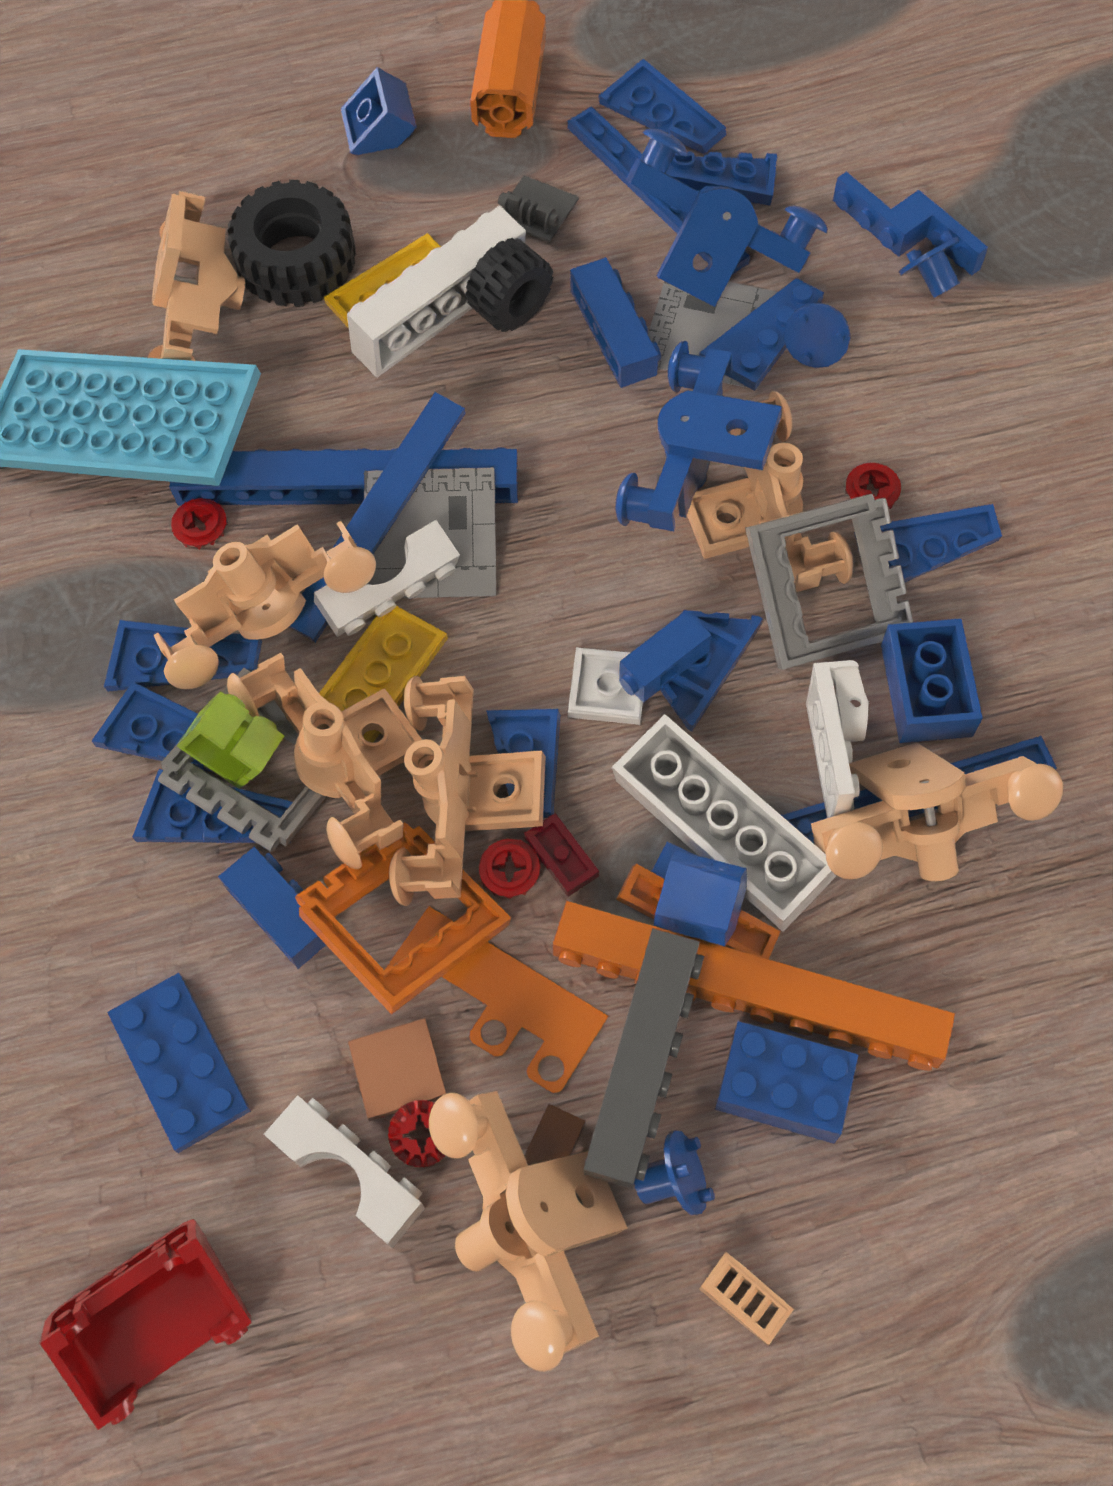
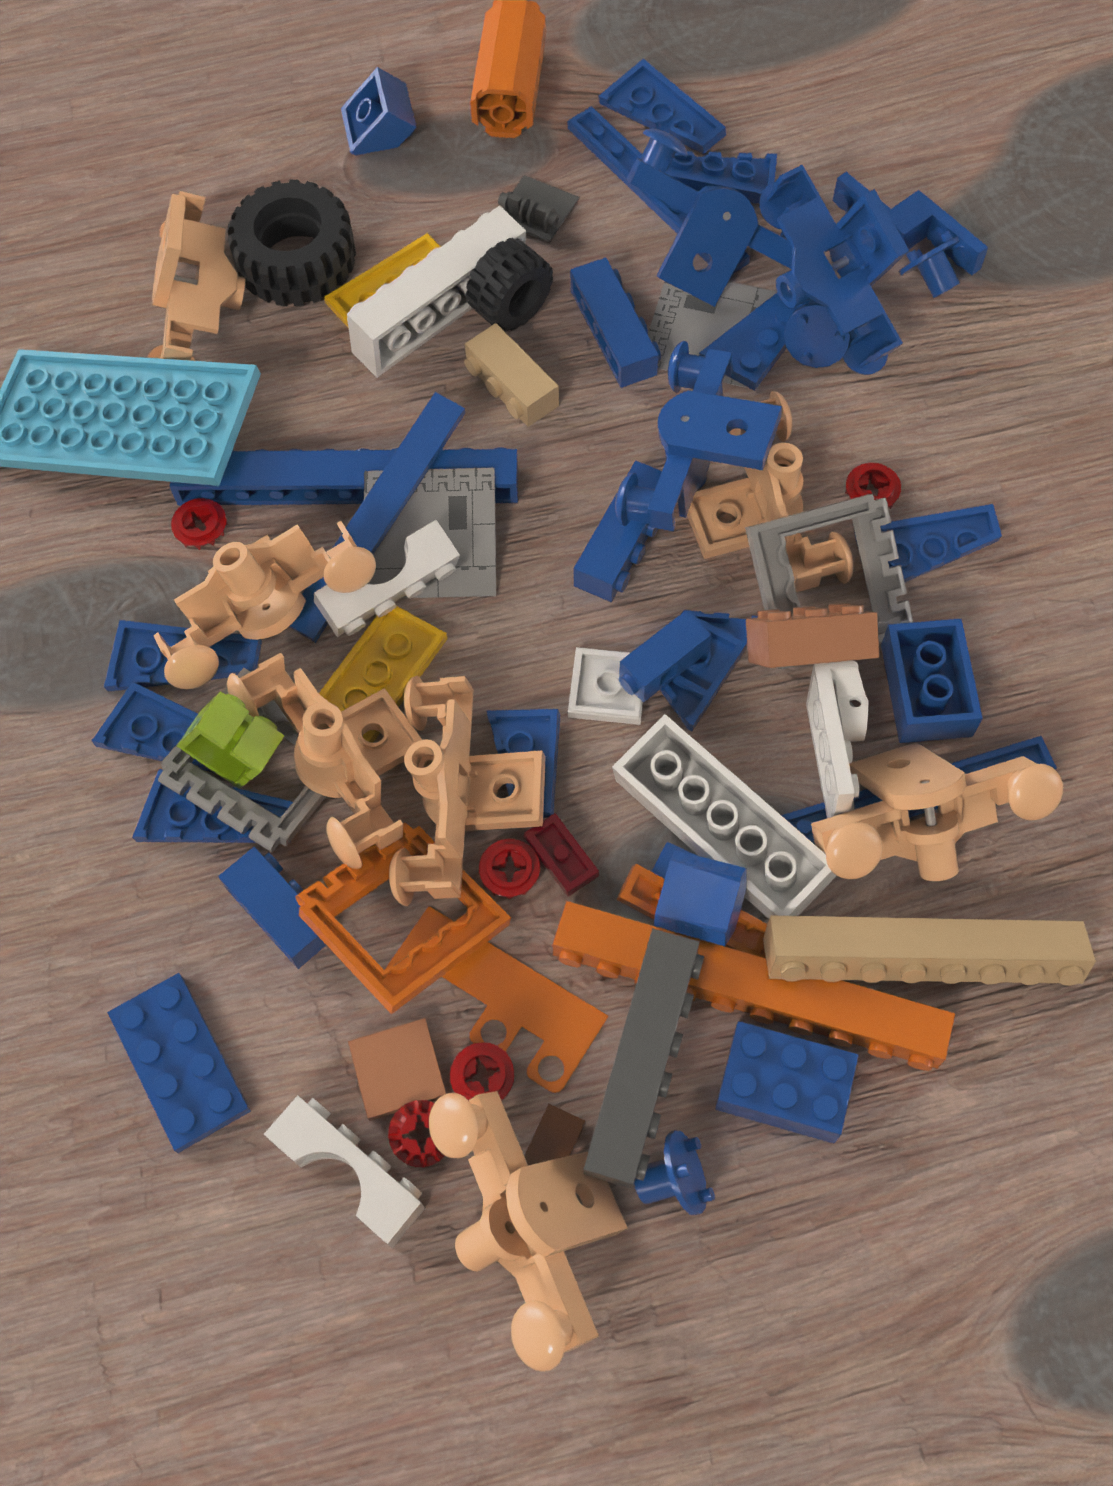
red windscreen [39,1219,252,1430] -> none
light nougat slope [699,1252,794,1345] -> none
none -> red gear [450,1042,514,1101]
none -> tan brick [465,323,559,427]
none -> blue brick [573,460,662,603]
none -> nougat brick [746,603,879,668]
none -> blue piece [759,164,909,375]
none -> tan brick [763,915,1096,986]

